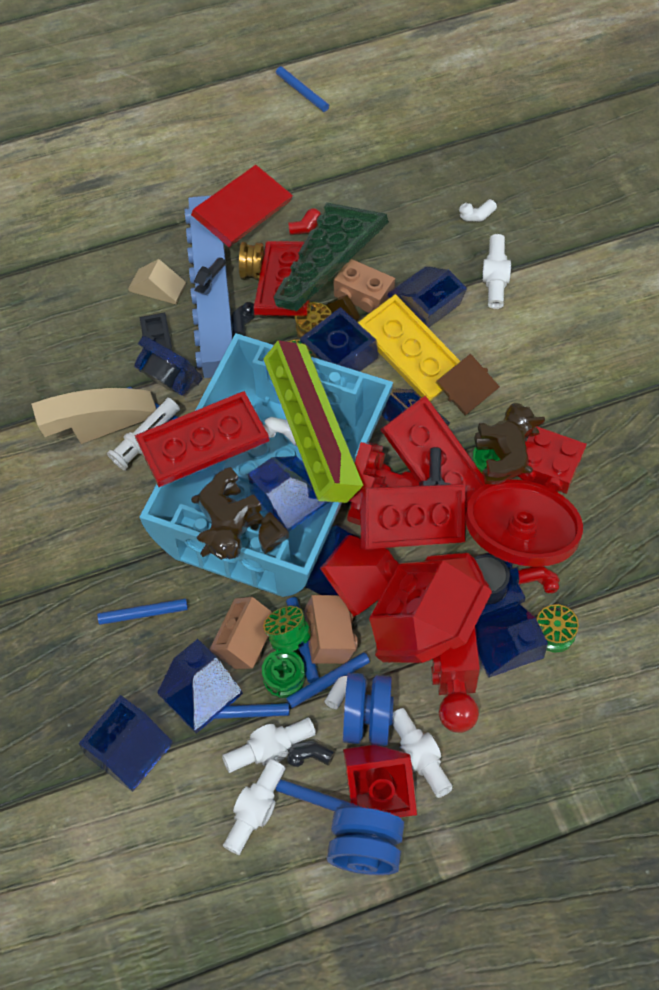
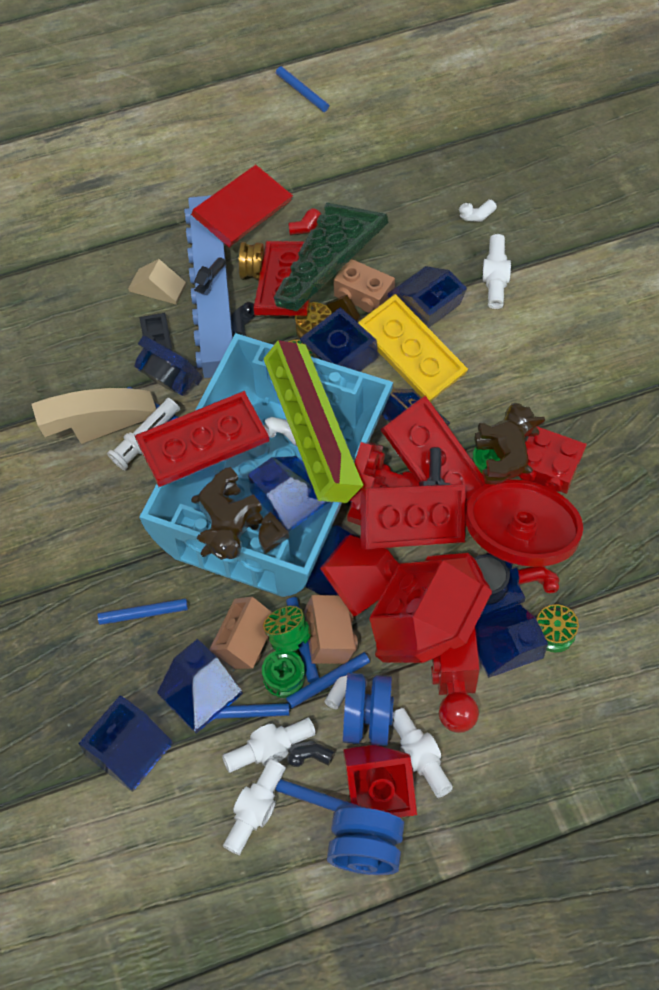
reddish brown piece [435,353,500,416] -> none

